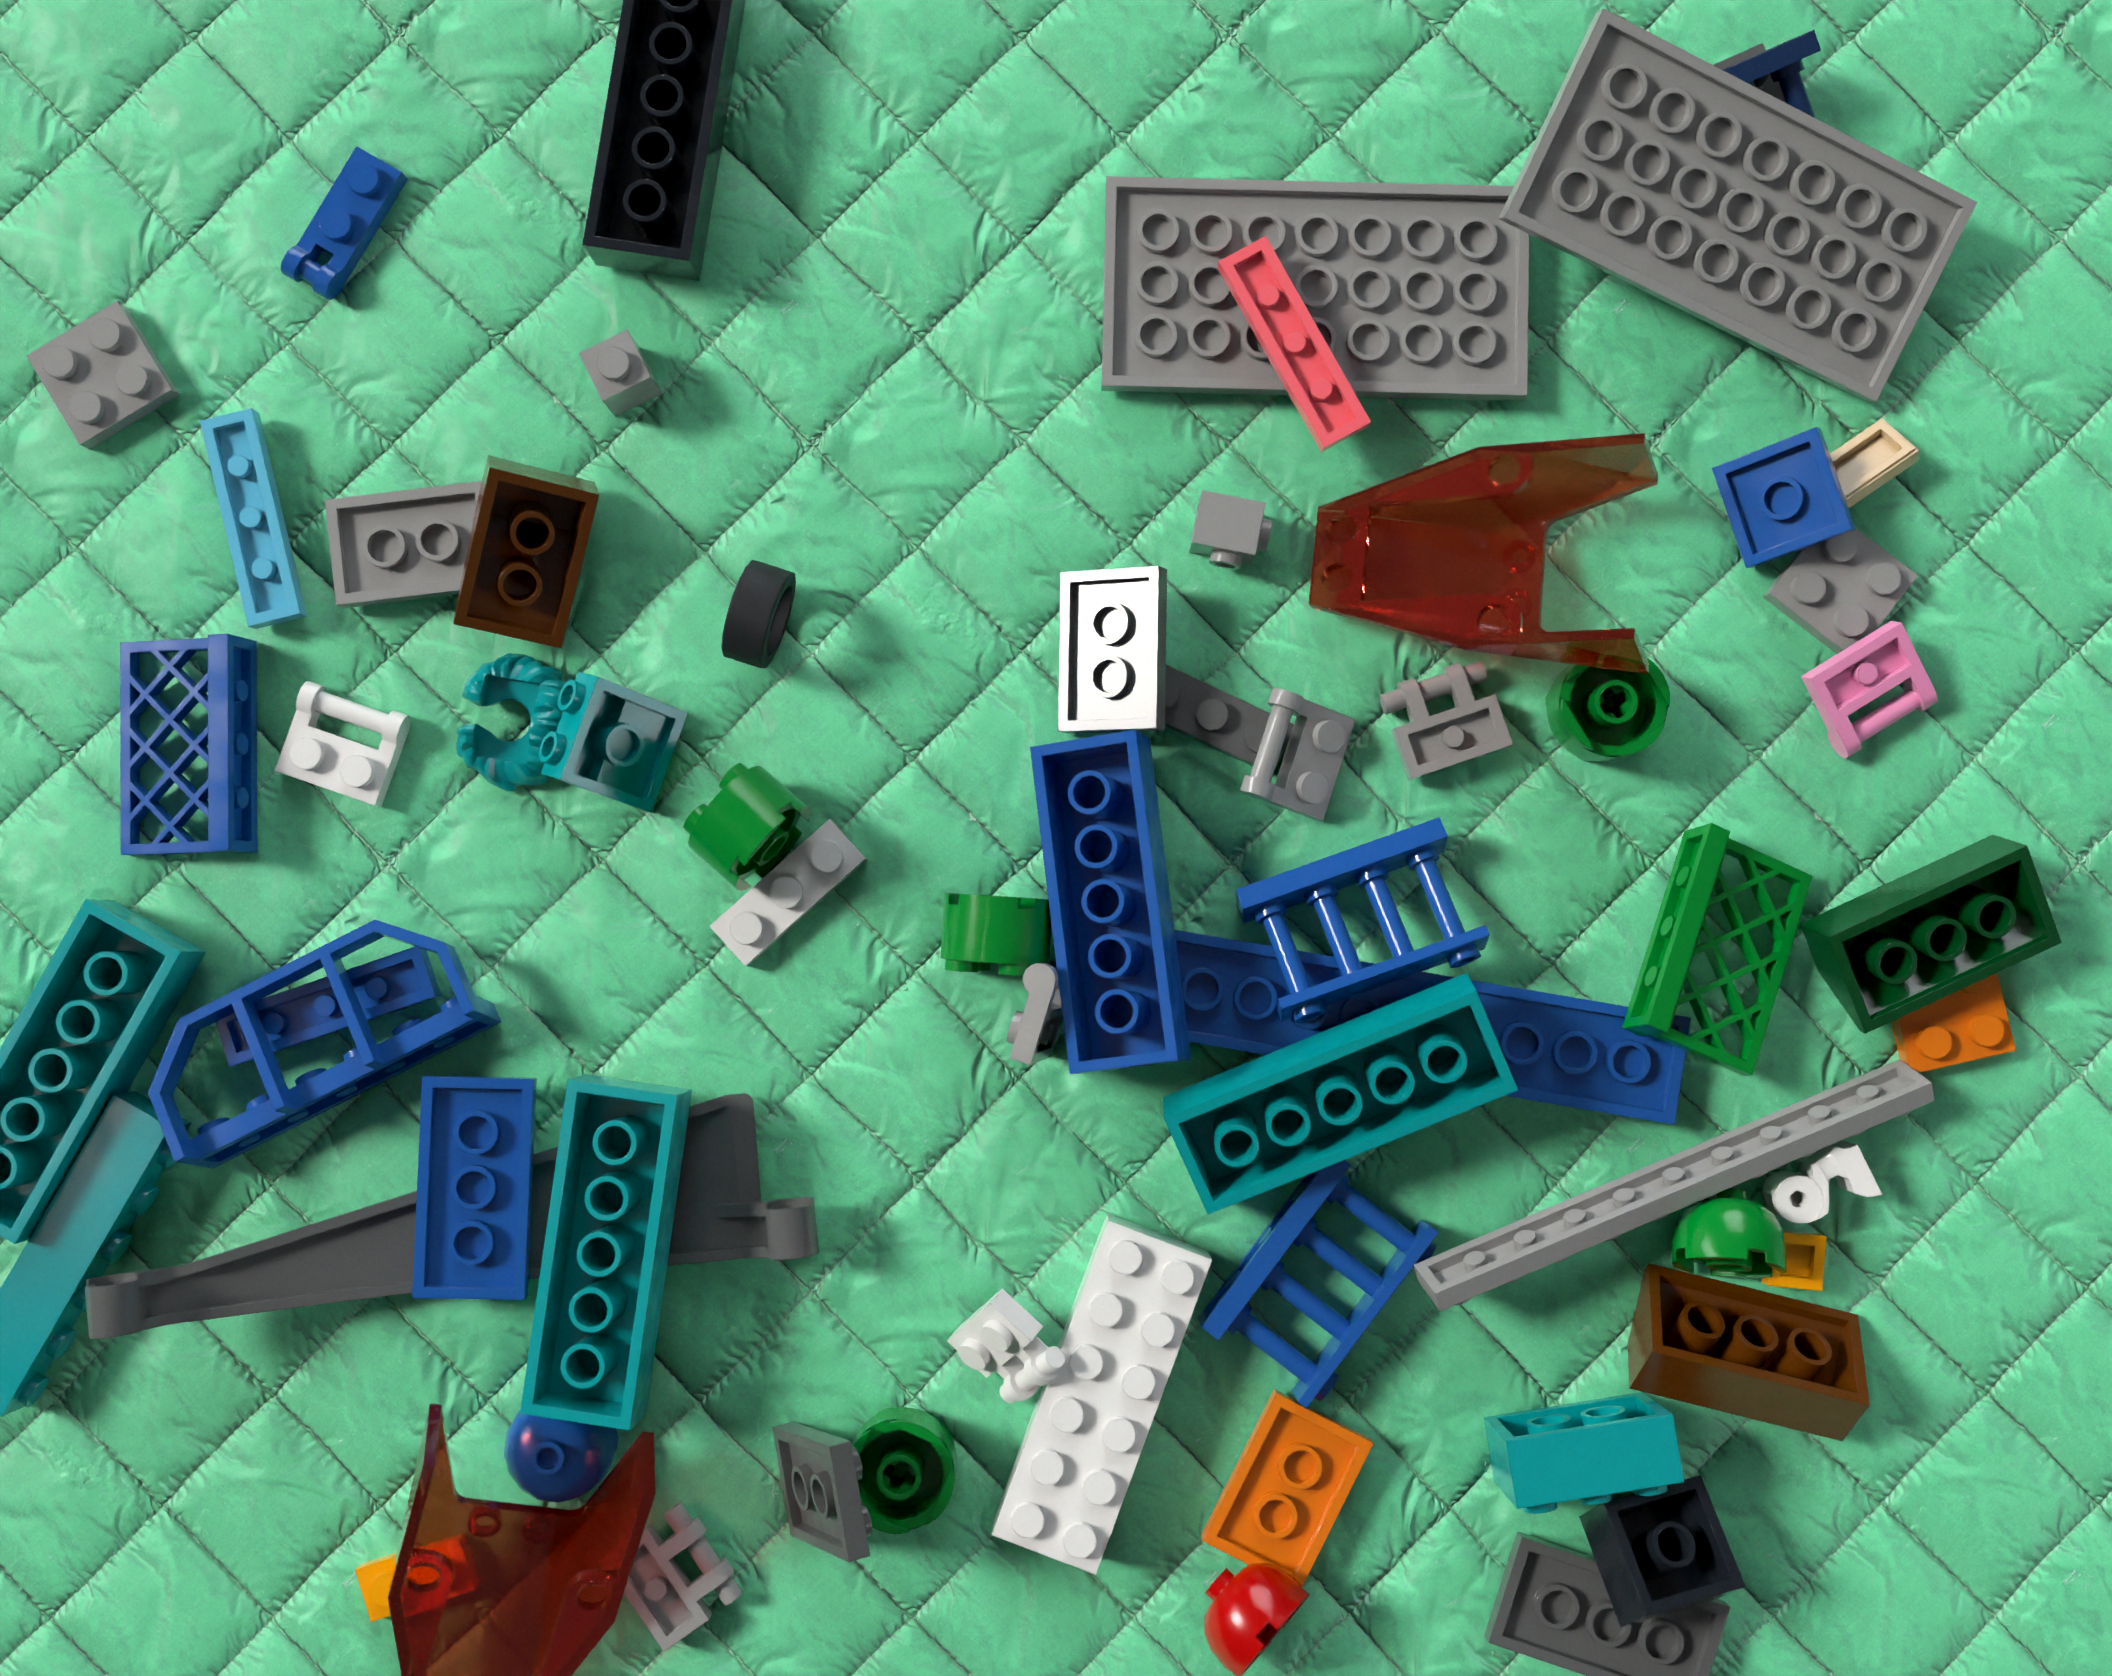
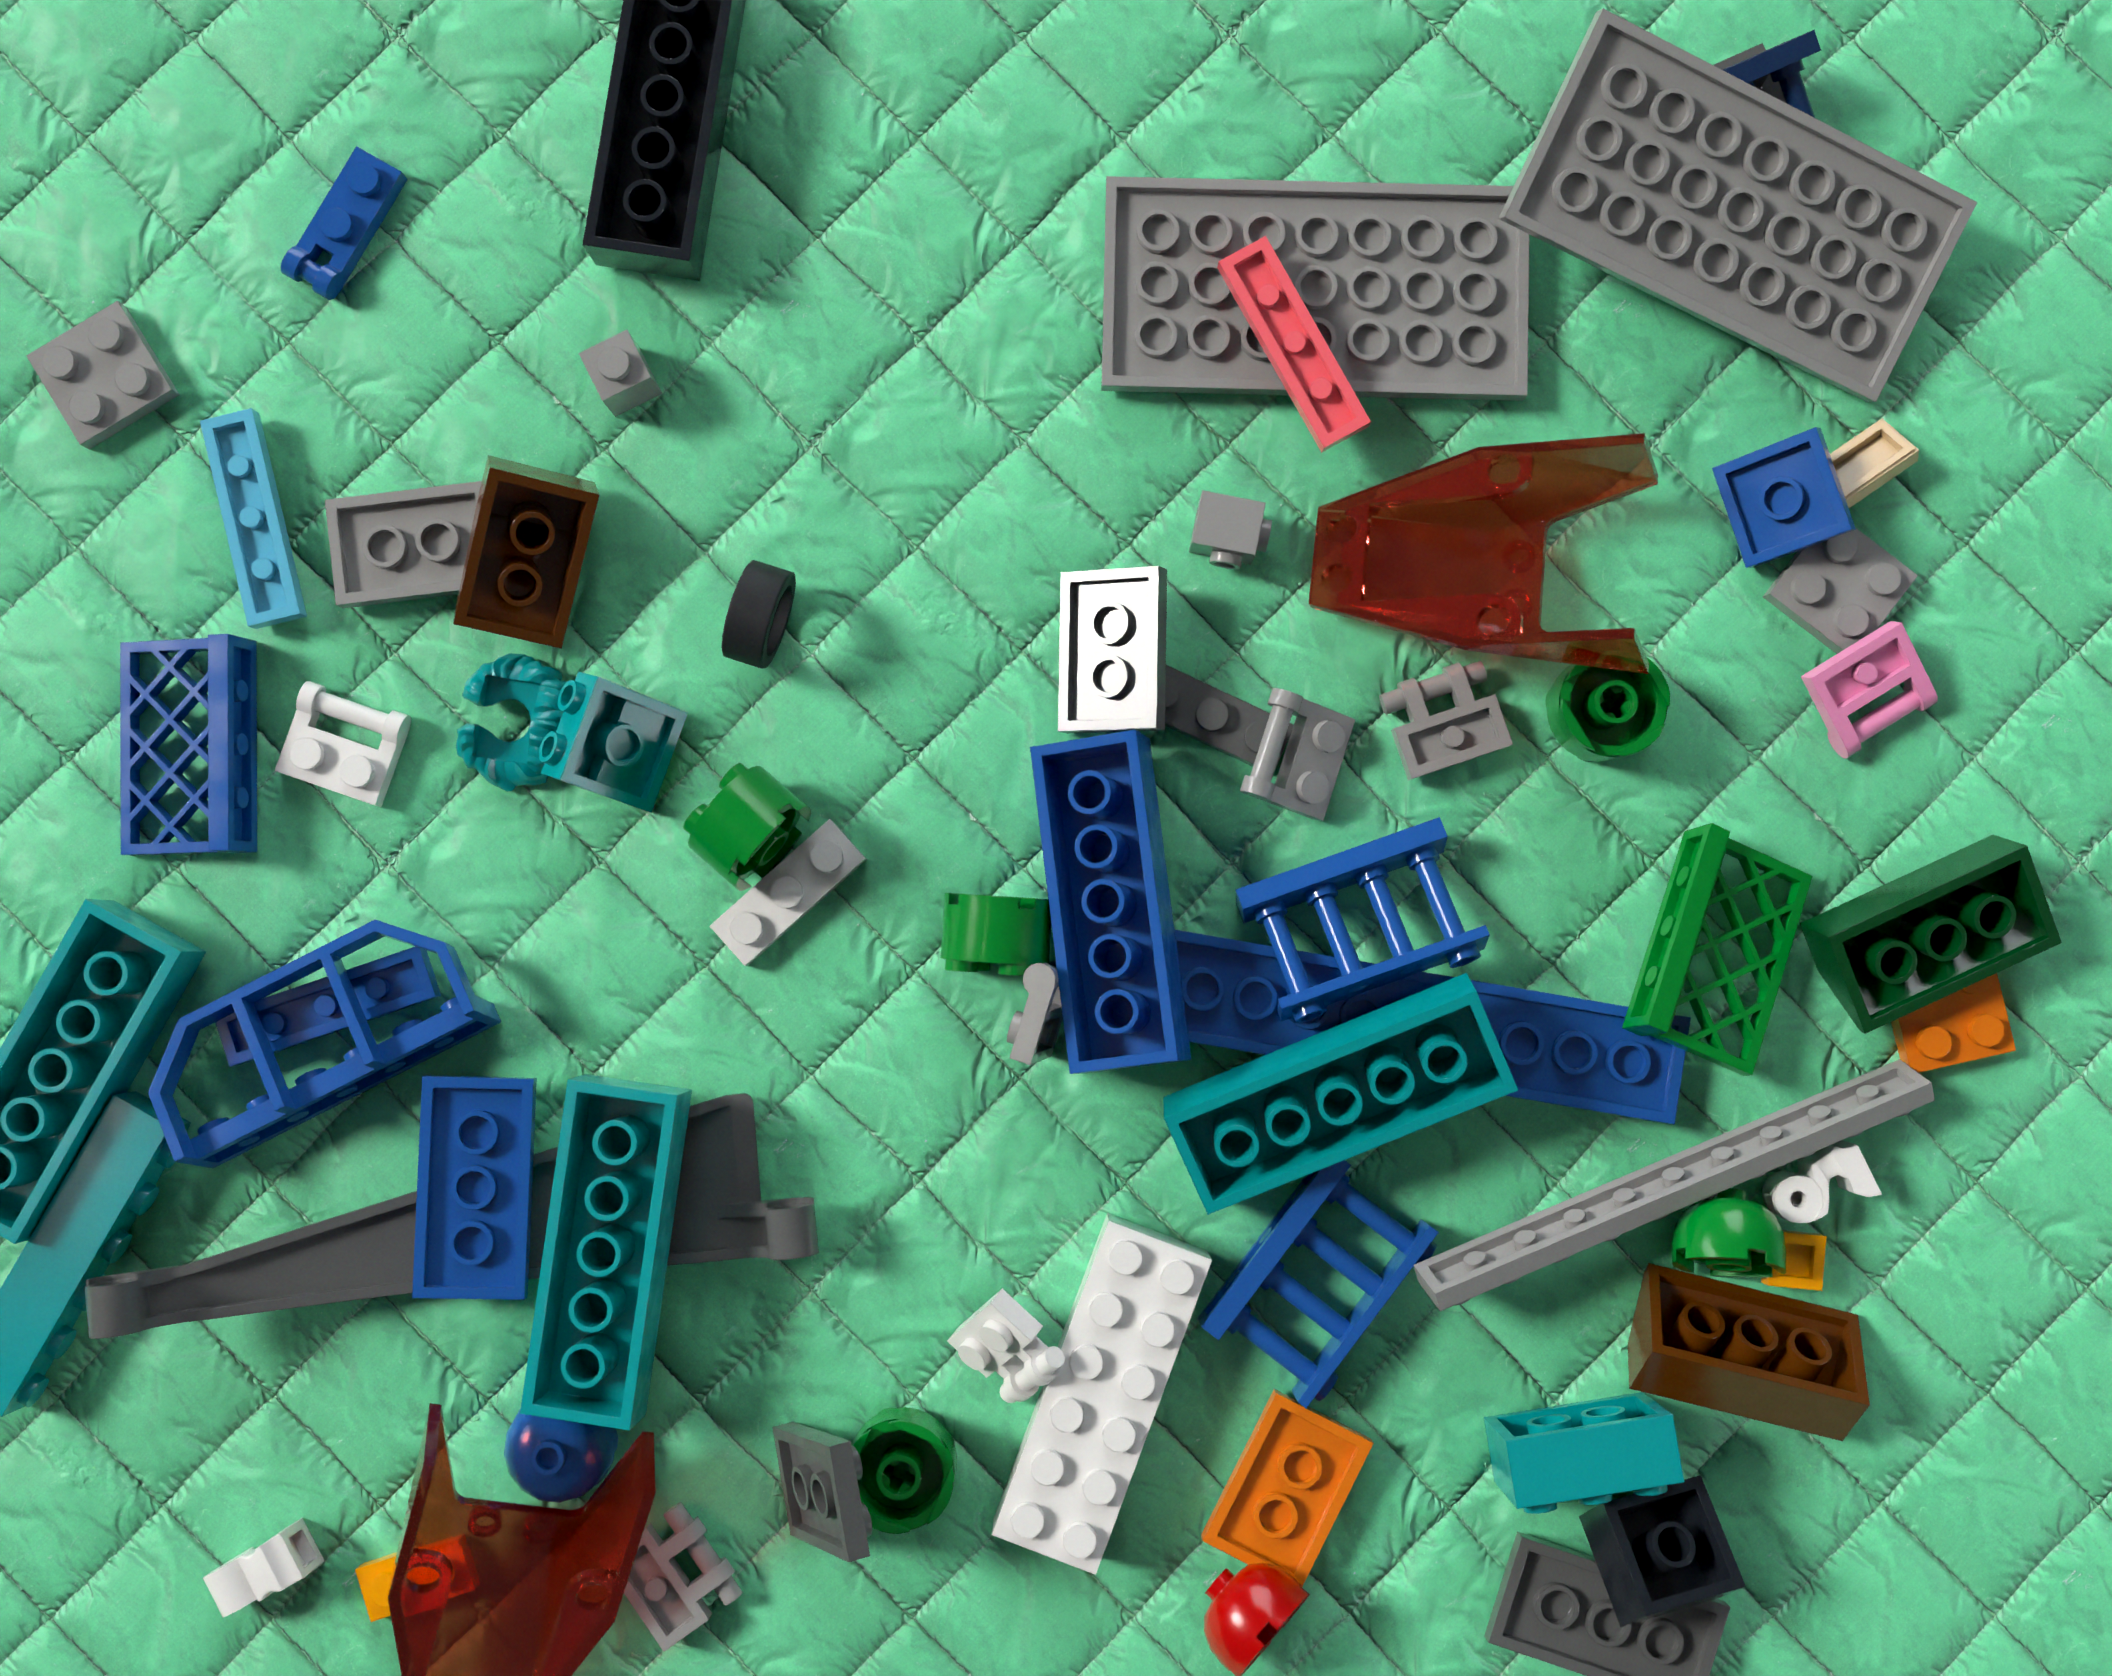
none -> white leg [203,1518,325,1618]

